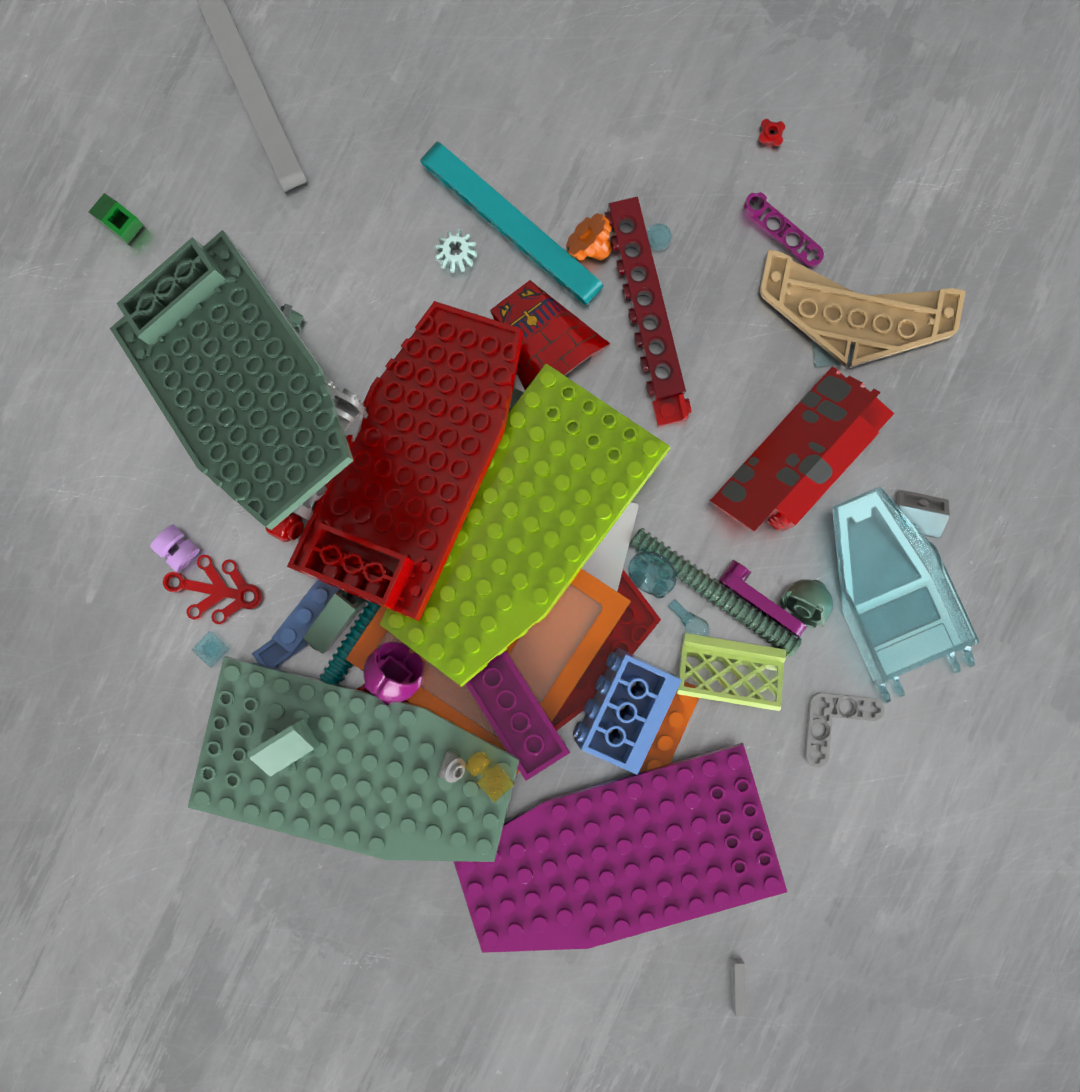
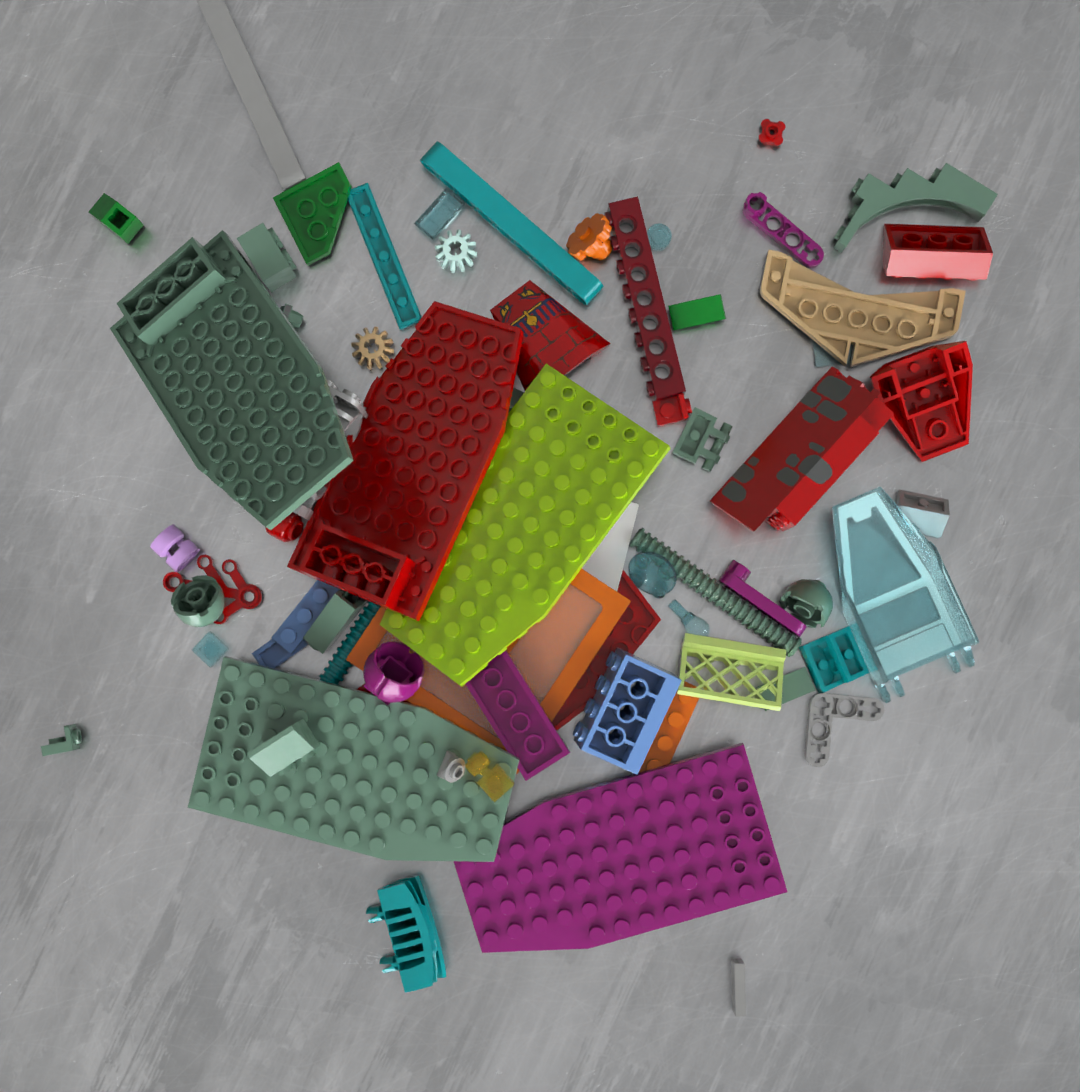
none -> sand green bracket [41,724,82,756]
none -> sand green cylinder [171,575,225,627]
none -> sand green piece [237,223,297,293]
none -> green plate [273,162,352,266]
none -> teal tile [348,183,422,331]
none -> tan gear [351,327,394,370]
none -> teal piece [366,876,447,993]
none -> clear light blue tile [414,187,466,240]
none -> green slope [668,294,726,331]
none -> sand green plate [672,407,733,472]
none -> sand green slope [755,667,815,711]
none -> teal slope [799,626,870,693]
none -> sand green arch [833,163,998,253]
none -> red wedge [870,341,973,462]
none -> slope [883,224,993,281]

